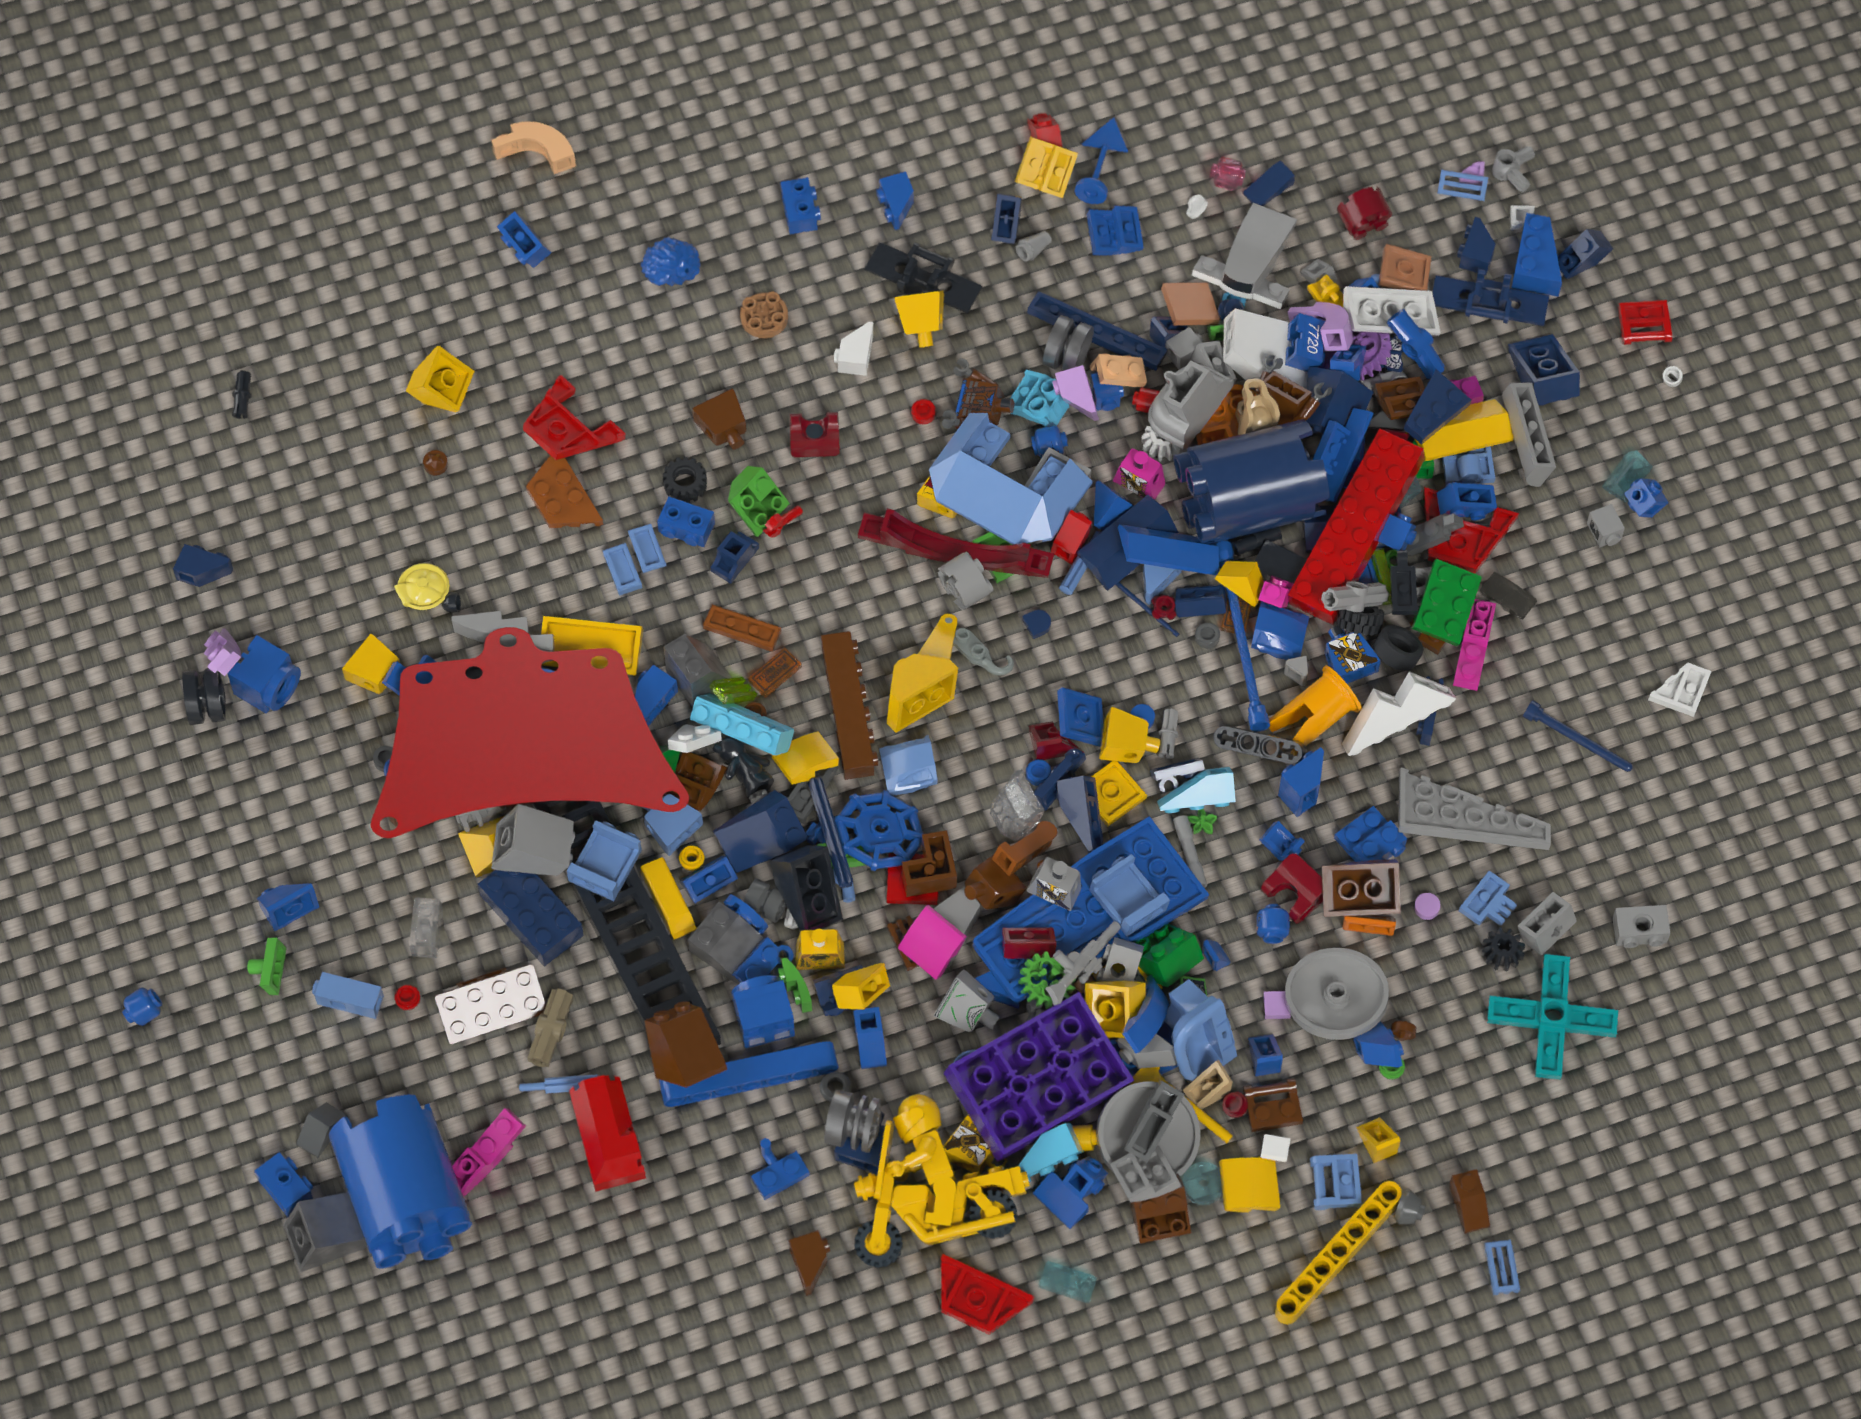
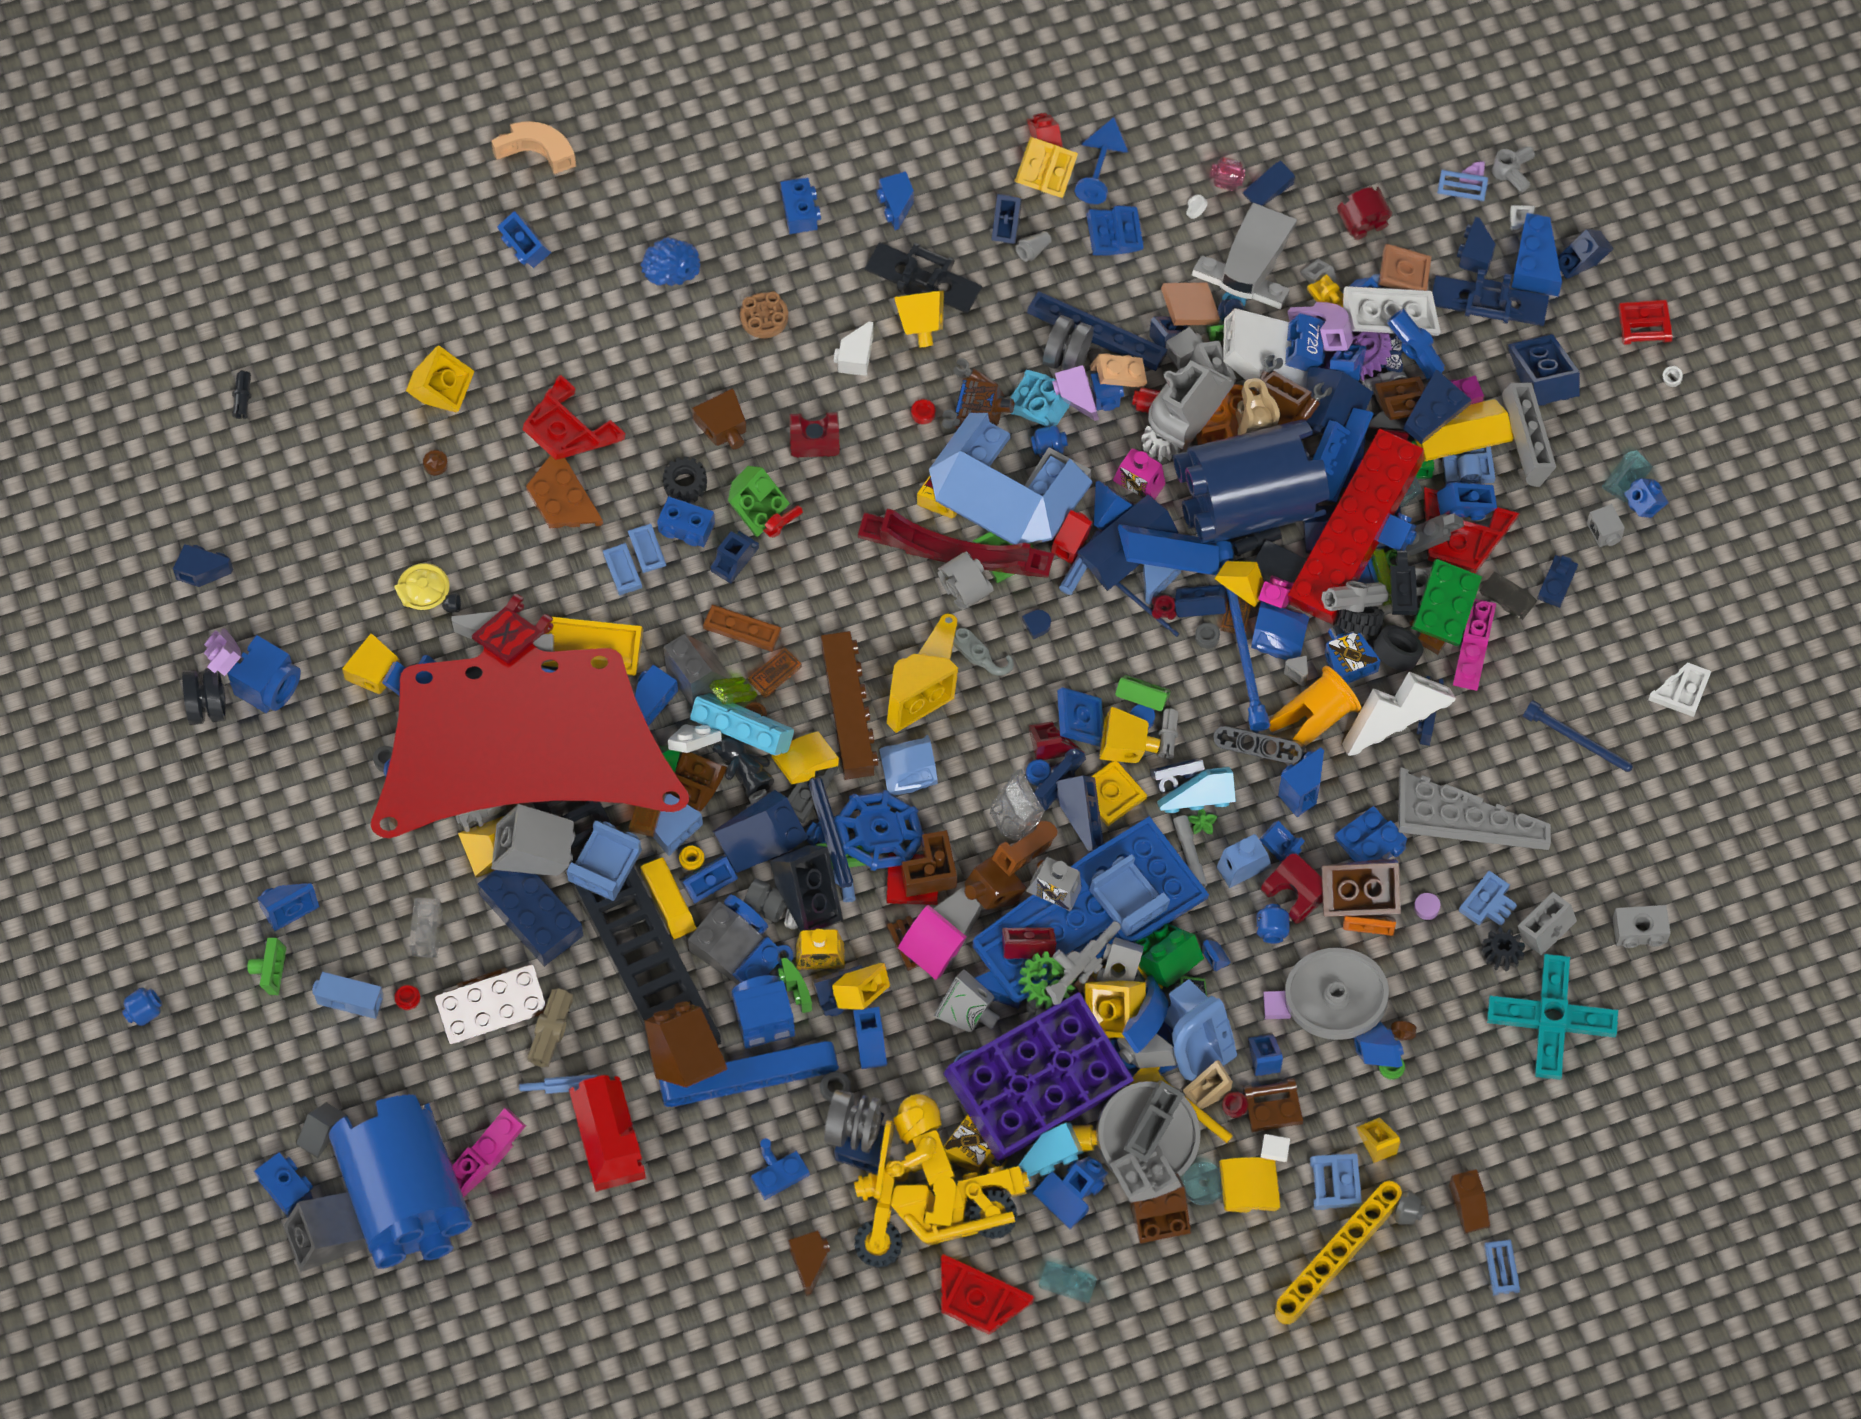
none -> dark red flag [472,594,554,664]
none -> clear orange tile [629,792,667,837]
none -> bright green slope [1115,675,1171,711]
none -> medium blue torso [1217,834,1271,888]
none -> dark blue plate [1537,555,1578,608]

